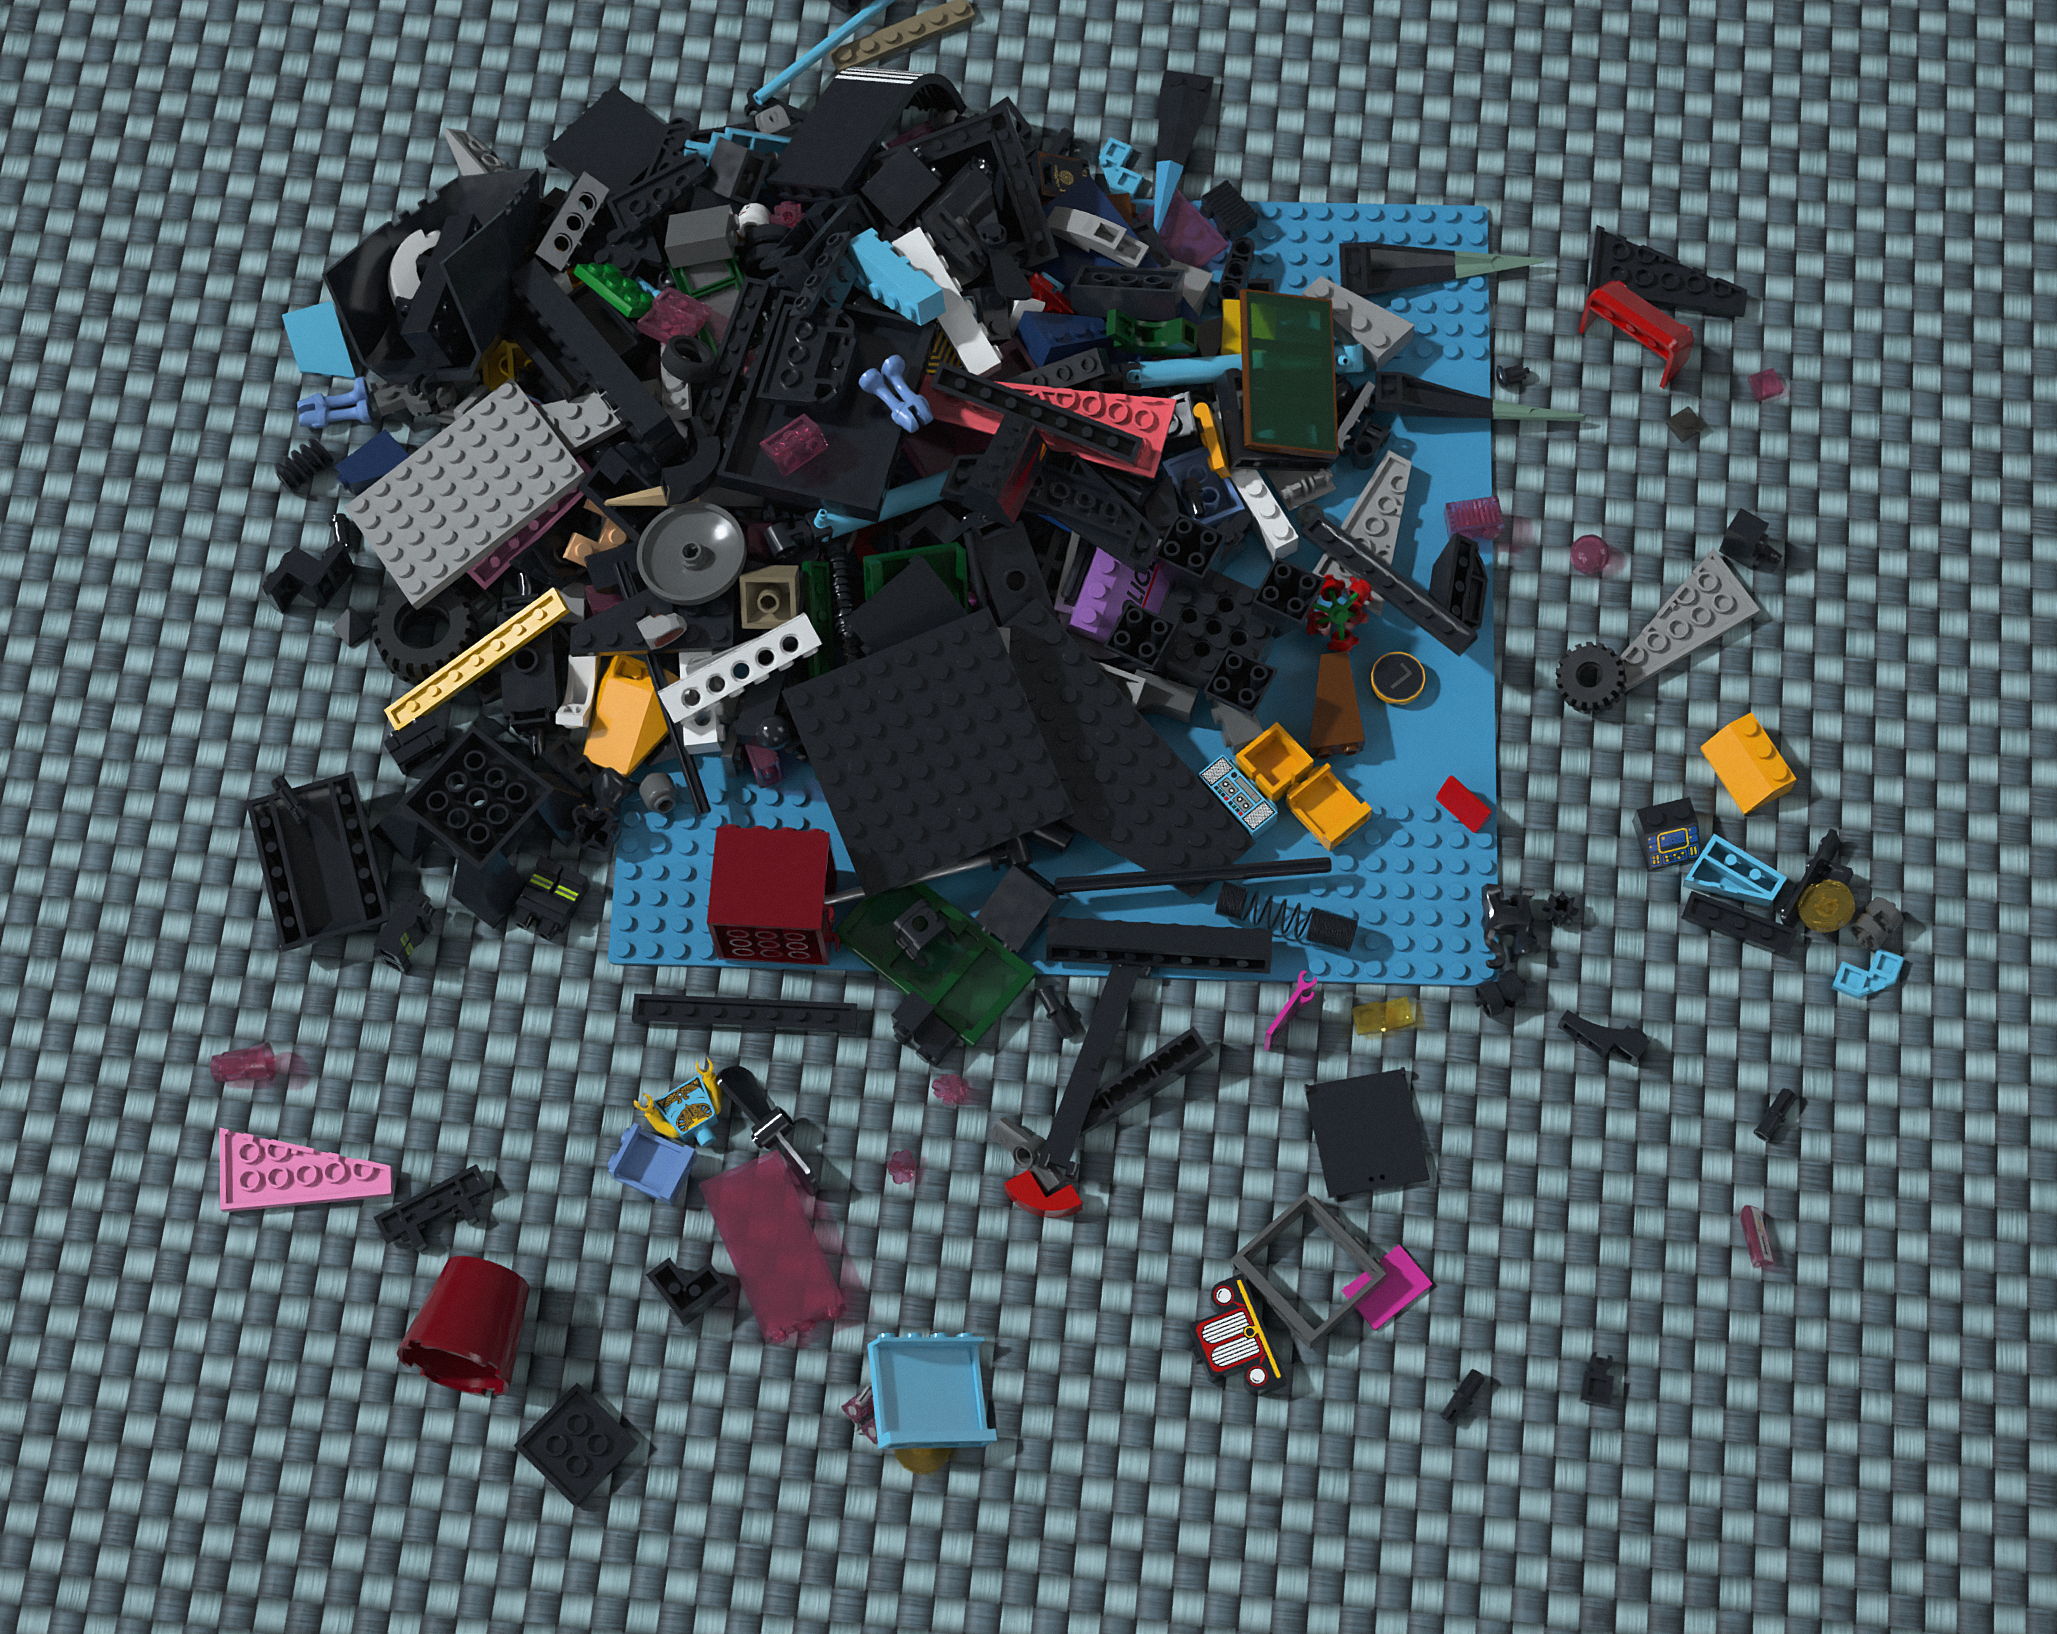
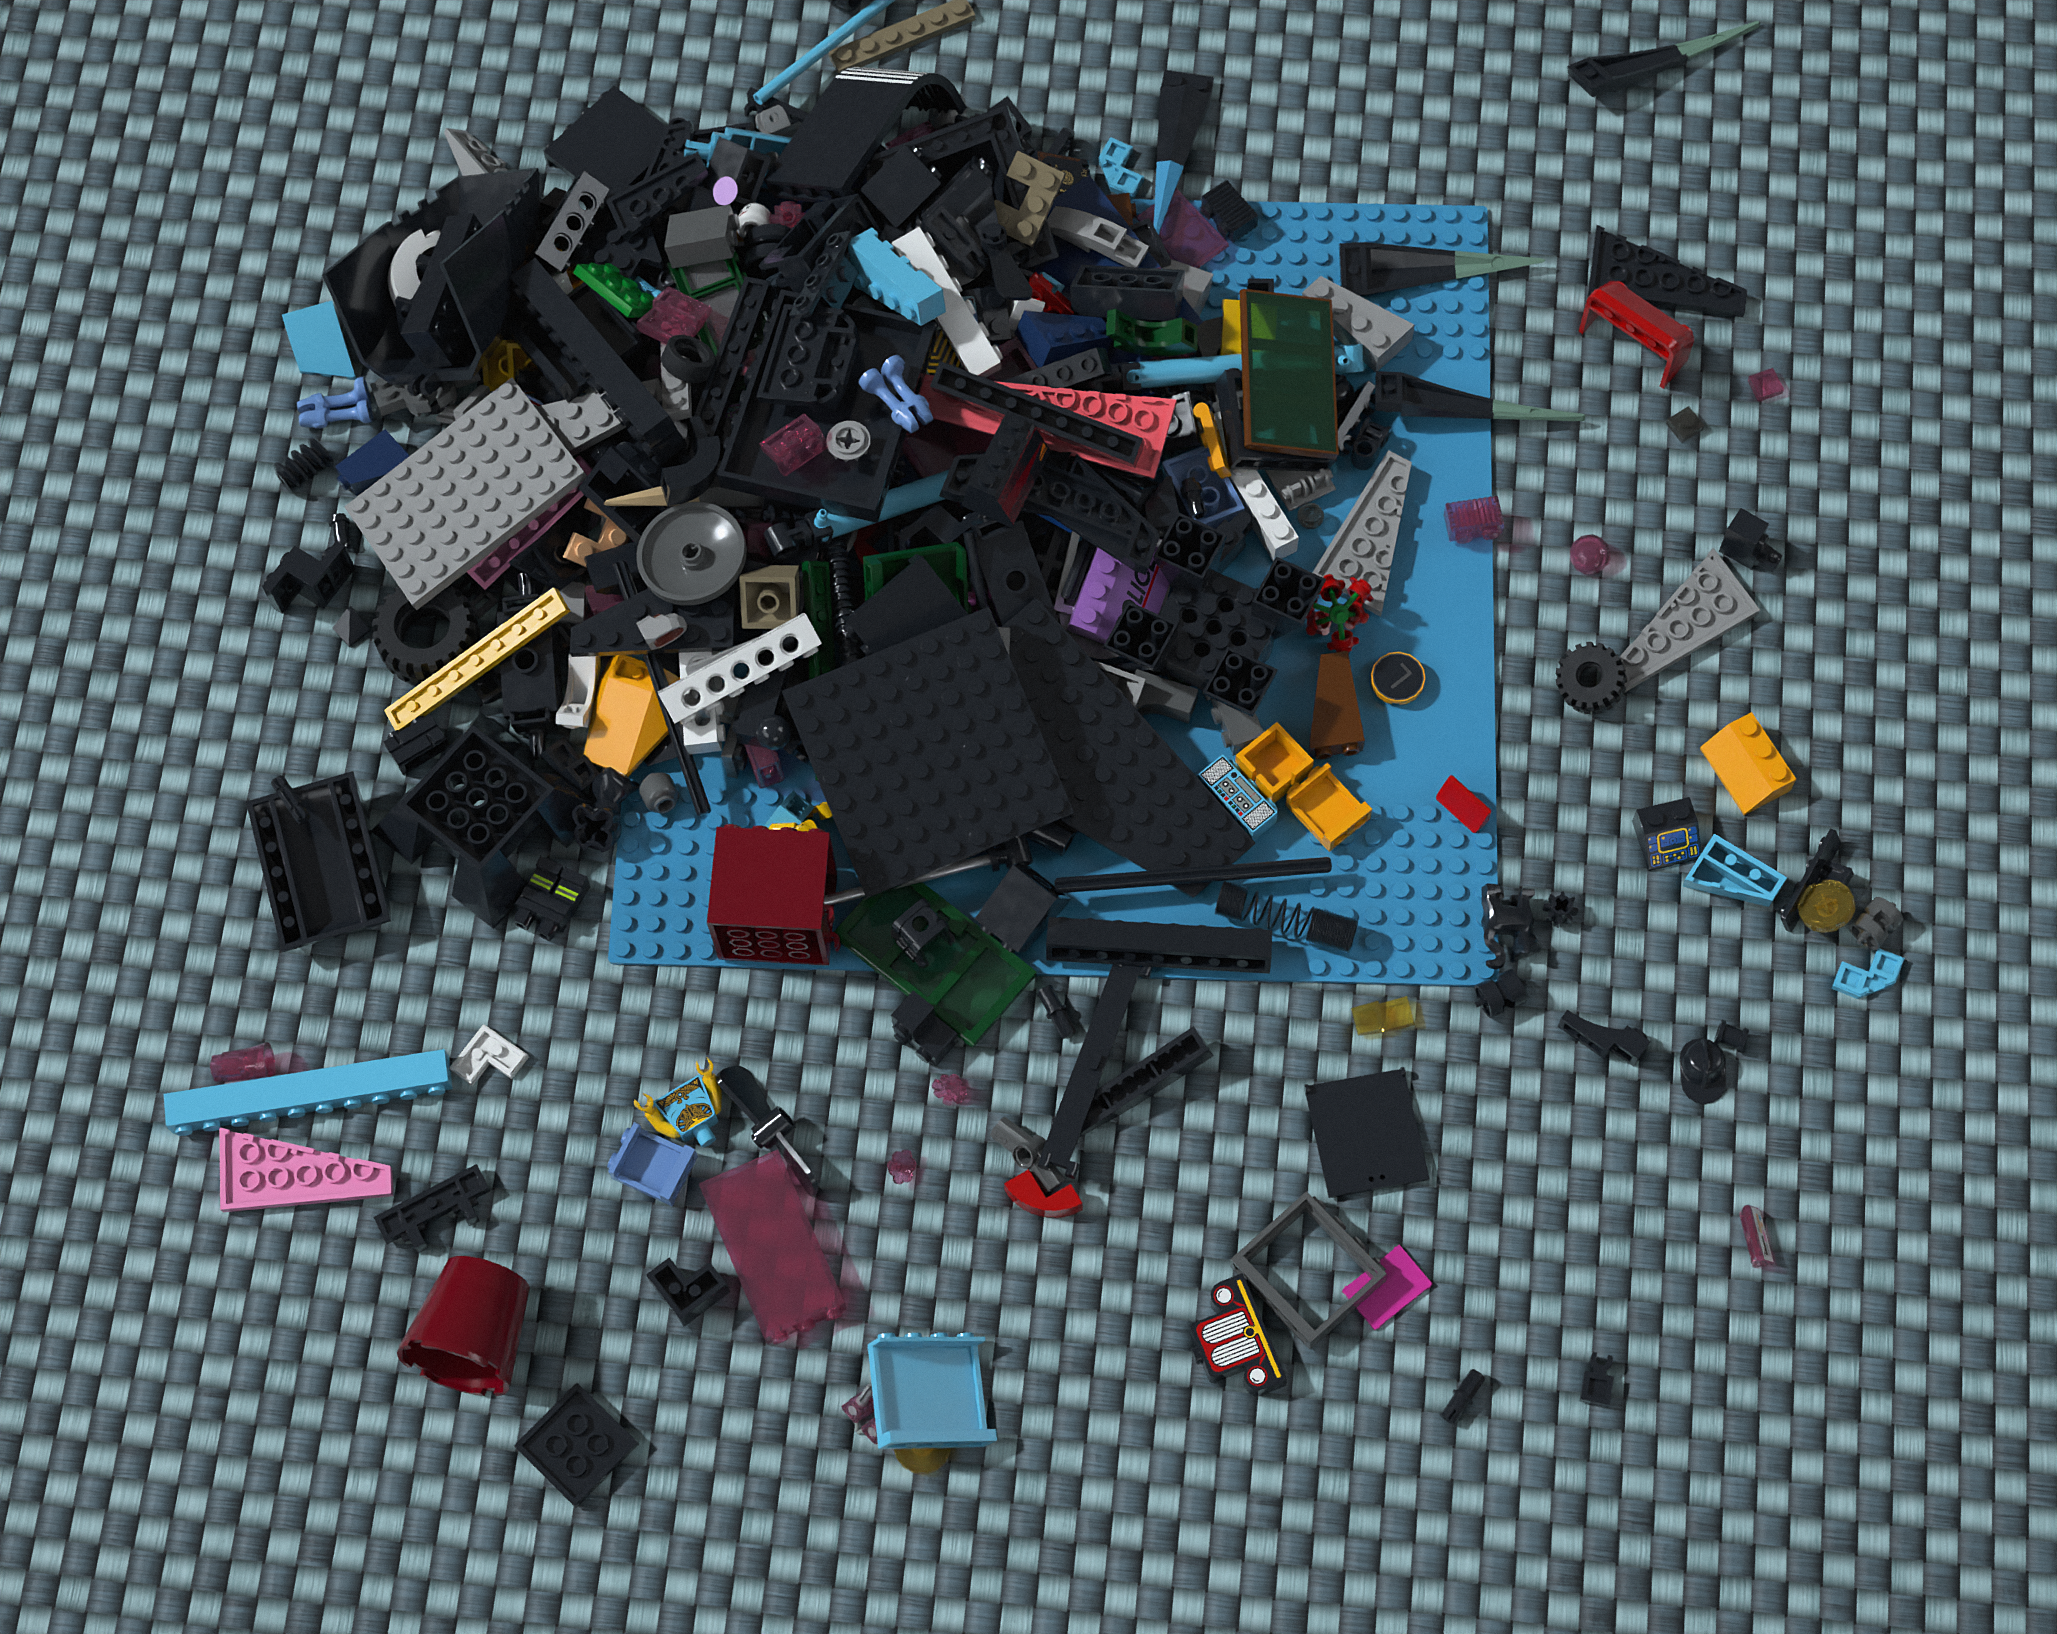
black hips [373,890,436,975] -> none
black plate [632,993,858,1034] -> none
black beam [1217,236,1255,312] -> none
dark pink flag [1264,970,1317,1052] -> none
black plate [1300,513,1478,657] -> none
black wedge [1428,533,1488,631] -> none
black piece [1496,364,1530,389] -> none
black plate [1681,891,1798,958] -> none
black axle [1753,1088,1797,1142] -> none
none -> medium azure brick [164,1049,453,1136]
none -> white tile [449,1024,529,1086]
none -> lavender sticker [713,177,737,205]
none -> medium azure torso [764,791,832,831]
none -> light grey gear [826,421,871,462]
none -> dark tan plate [994,151,1066,247]
none -> black plate [1567,21,1760,97]
none -> black piece [1680,1038,1726,1104]
none -> black bush [1714,1019,1749,1052]

